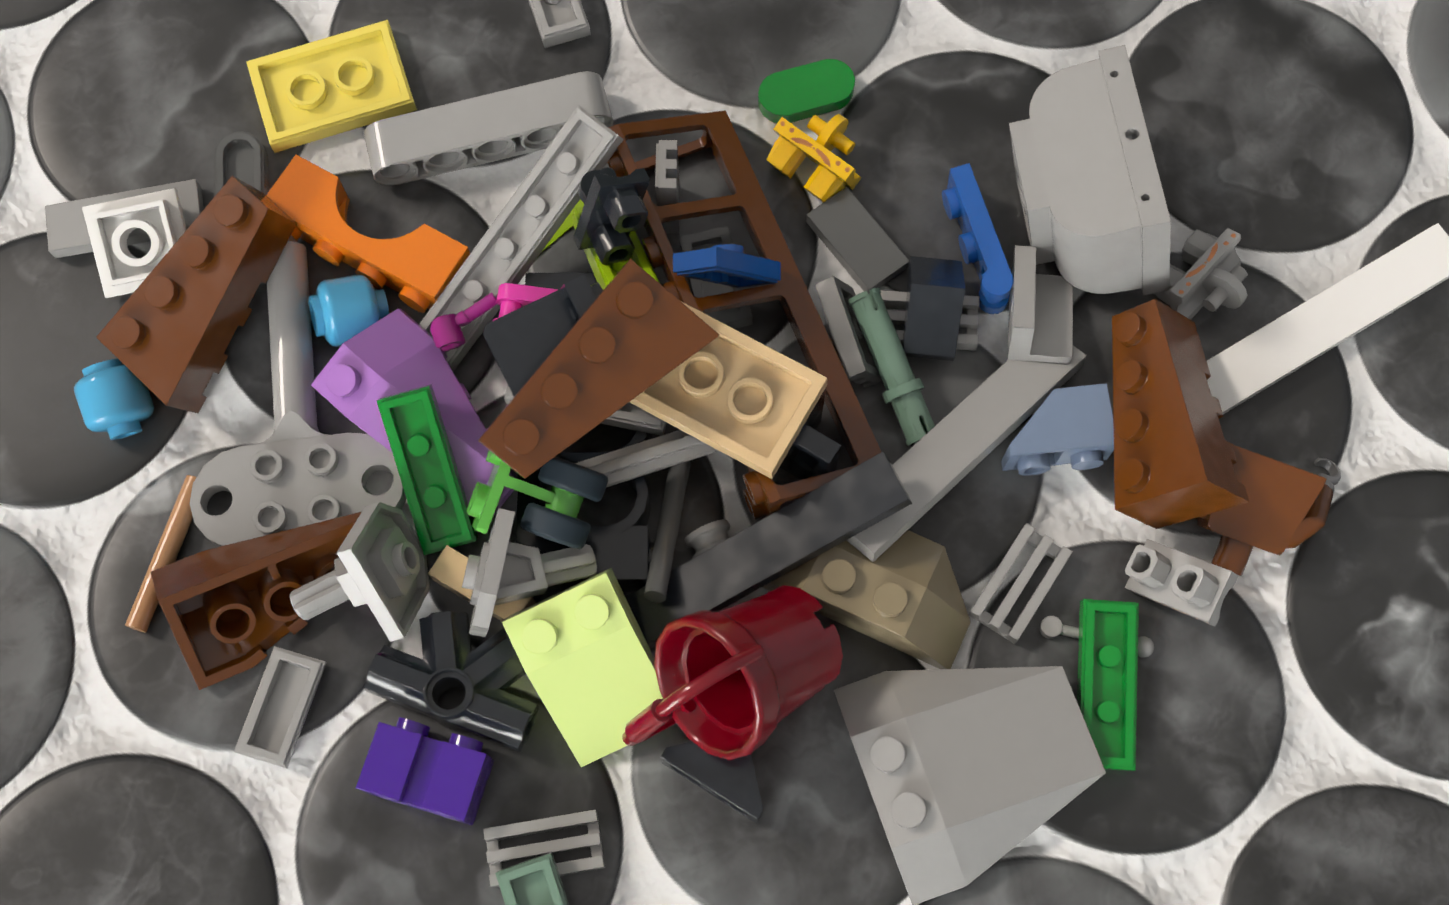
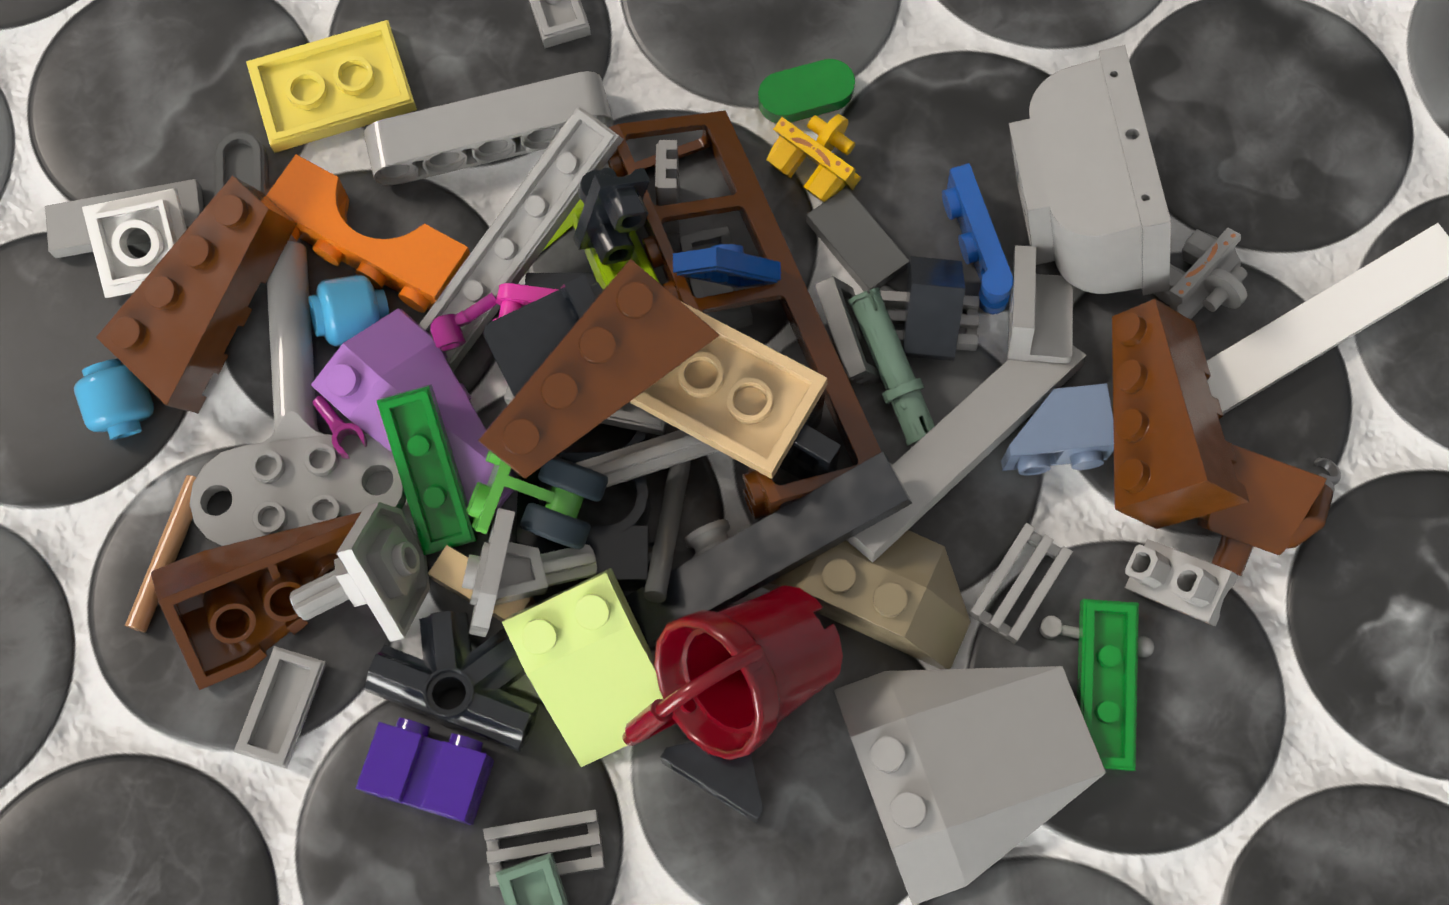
none -> magenta hand [312,396,367,459]

